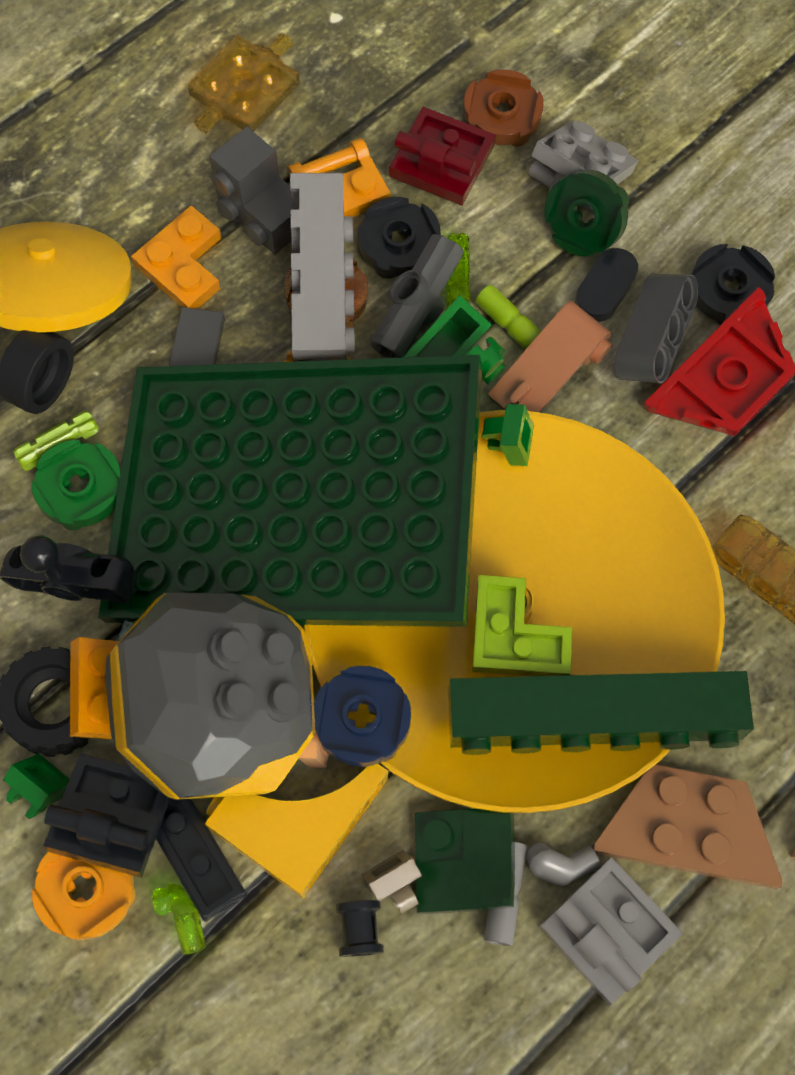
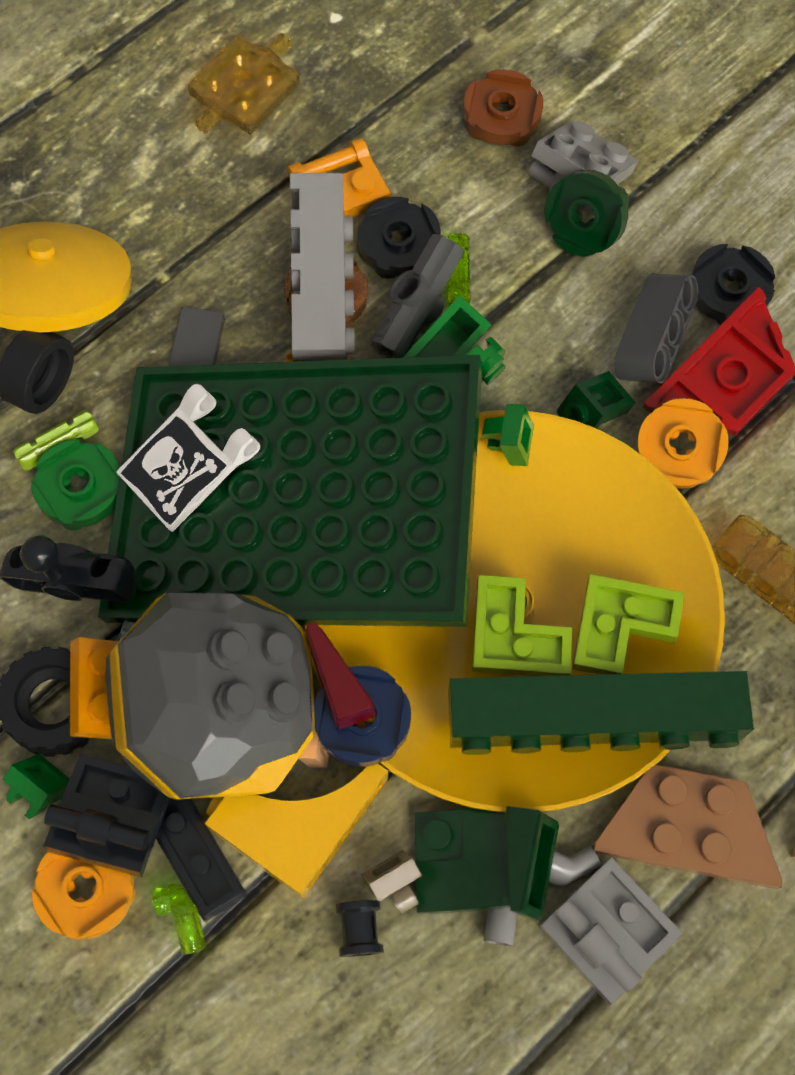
light orange plate [131,205,222,309] -> none
dark grey brick [209,126,293,255] -> none
dark red plate [389,107,496,206] -> none
lime piece [475,284,542,350] -> none
nougat door [487,301,613,413] -> none
black tile [575,248,638,322] -> none
none -> flag [116,384,261,532]
none -> dark red slope [305,622,375,730]
none -> dark green slope [505,806,559,921]
none -> dark green bracket [557,371,636,429]
none -> lime plate [572,574,685,675]
none -> light orange plate [637,398,728,489]

